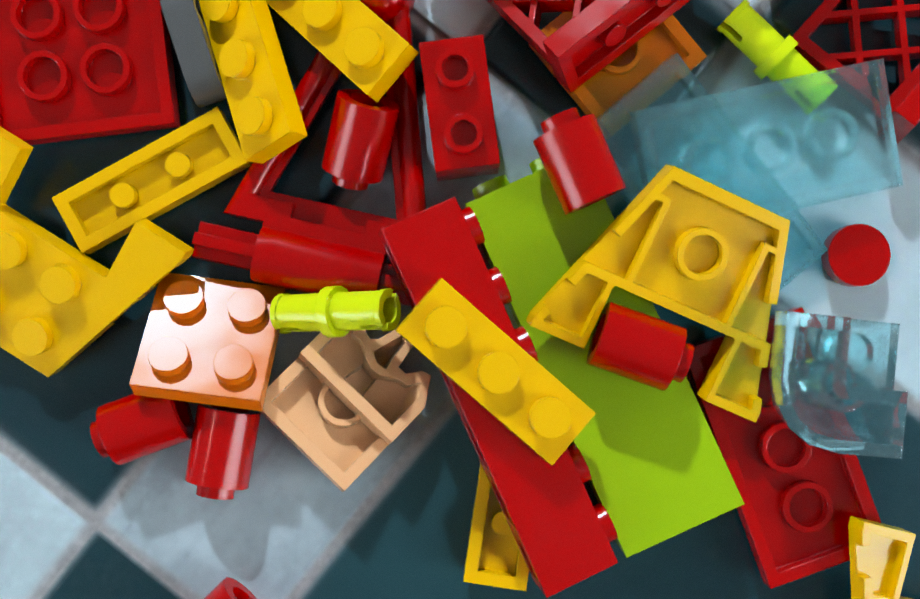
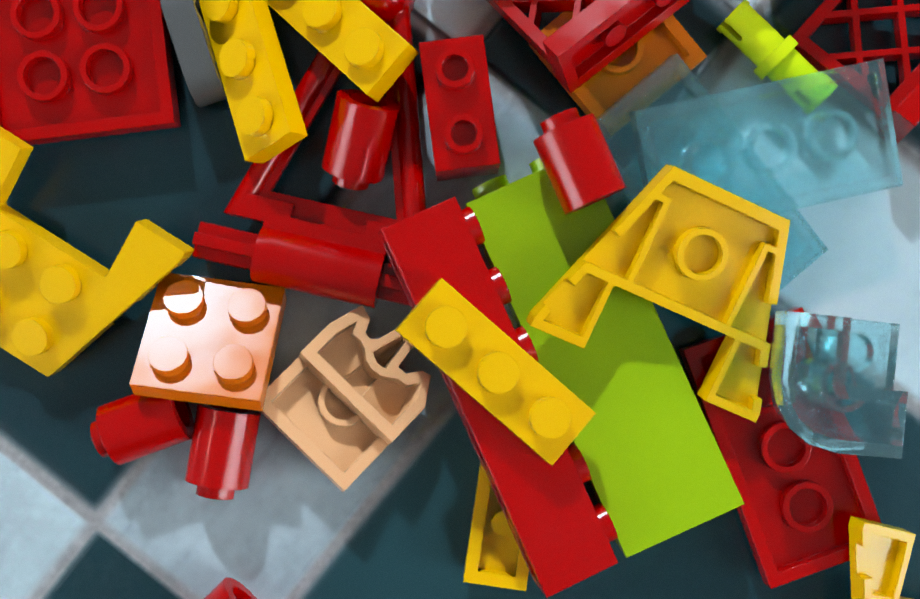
yellow plate [52,107,252,254] -> none
neon yellow pin [270,286,401,338] -> none
red brick [587,301,694,391] -> none
red tile [821,224,891,287] -> none

